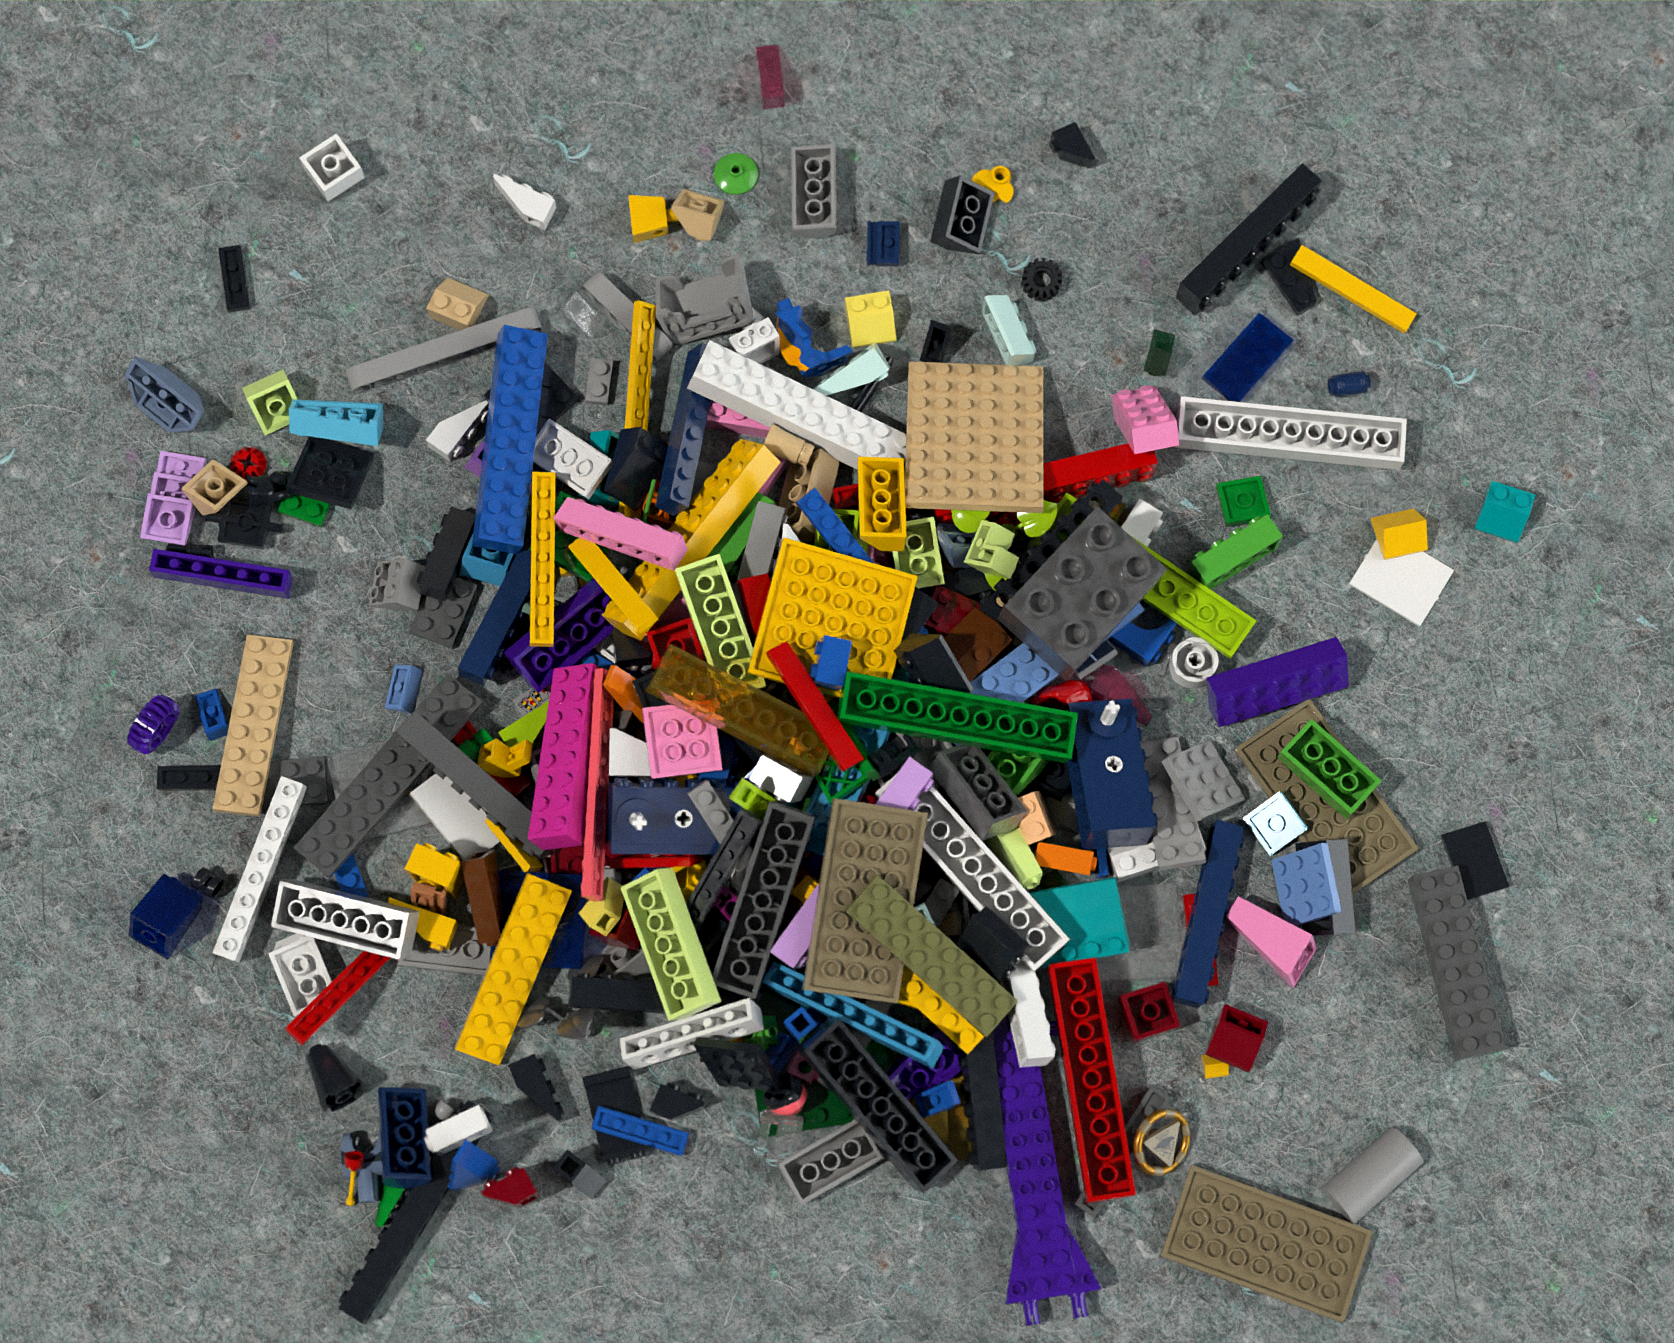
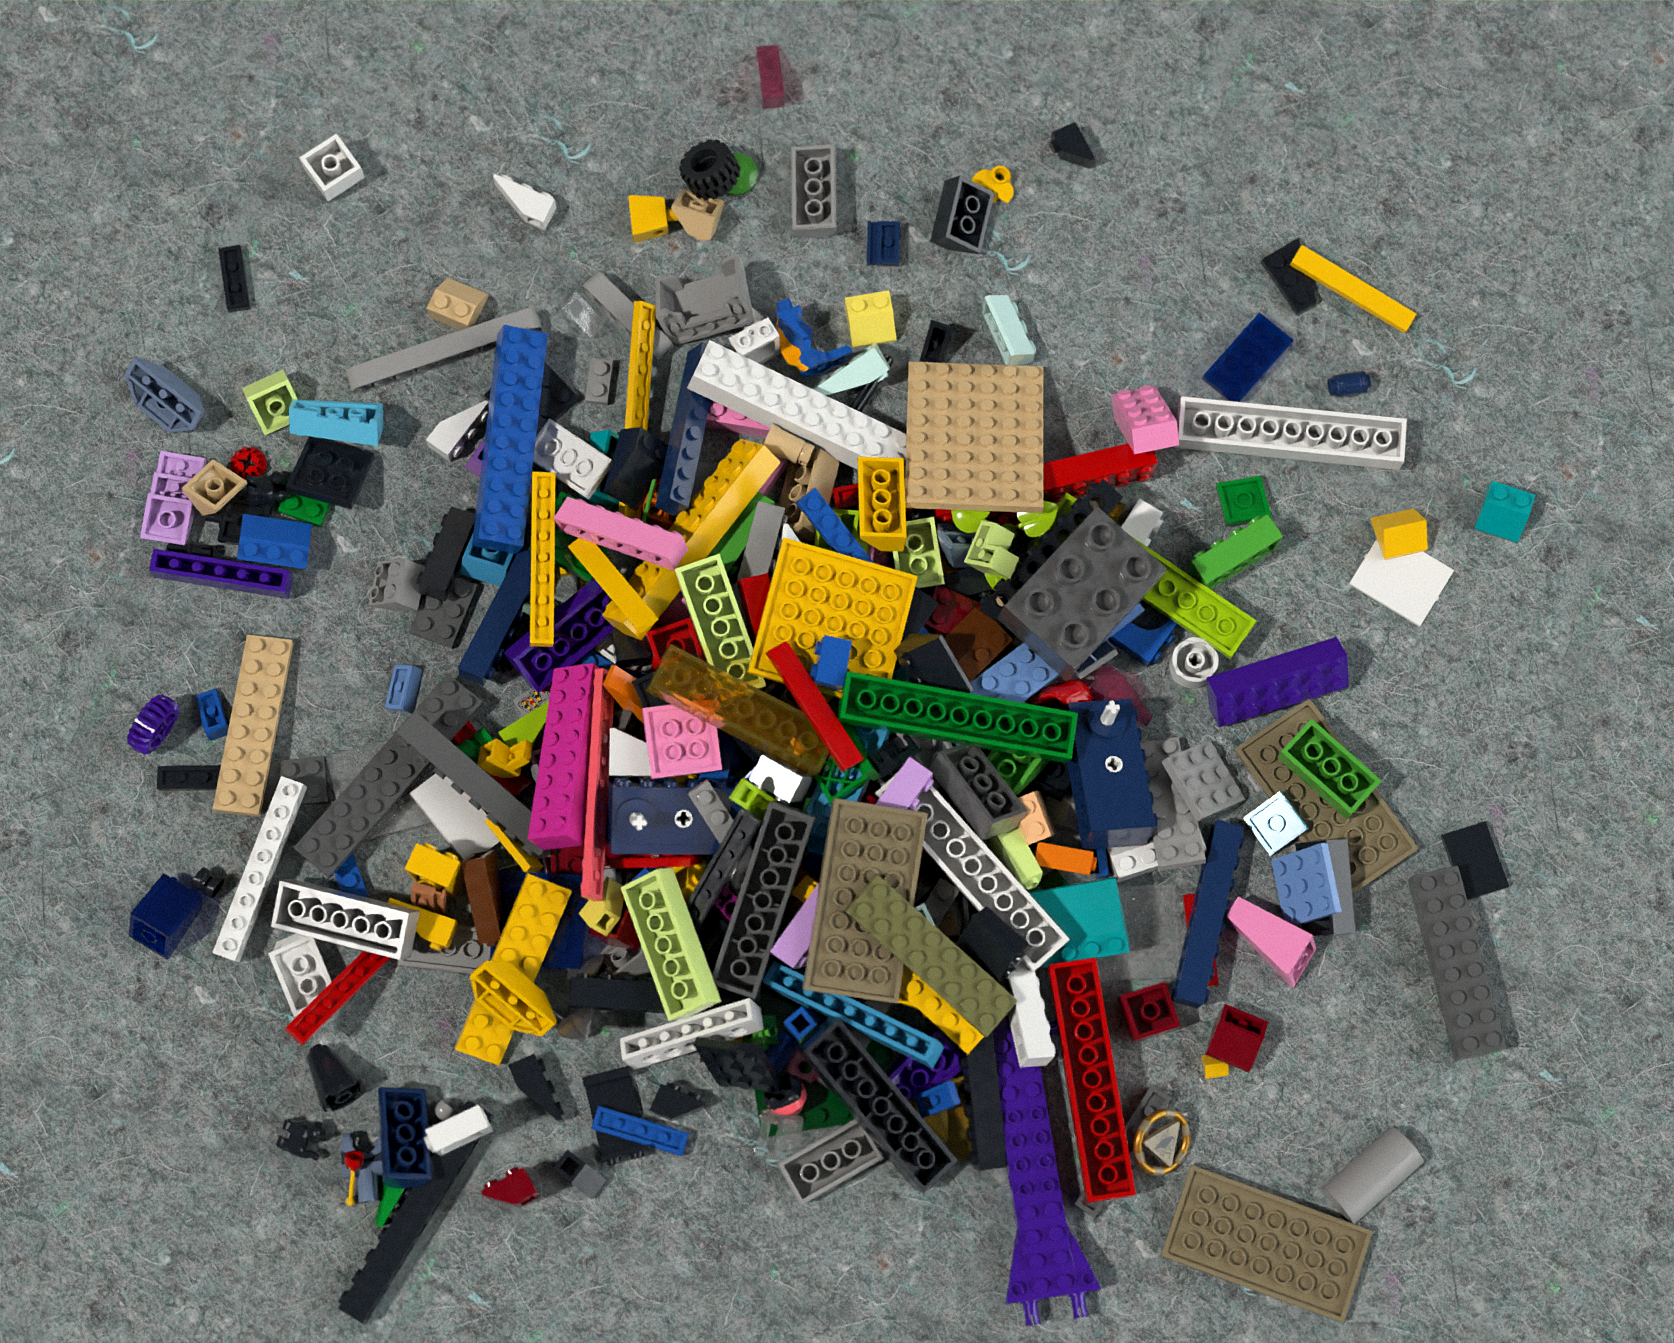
blue wedge [448,1139,500,1191] -> none
black tyre [1021,258,1063,302] -> none
clear green slope [1143,329,1176,376] -> none
black brick [1176,163,1322,315] -> none
none -> blue slope [237,514,312,569]
none -> black animal [276,1119,326,1161]
none -> yellow wedge [469,961,557,1037]
none -> black tyre [679,139,740,200]

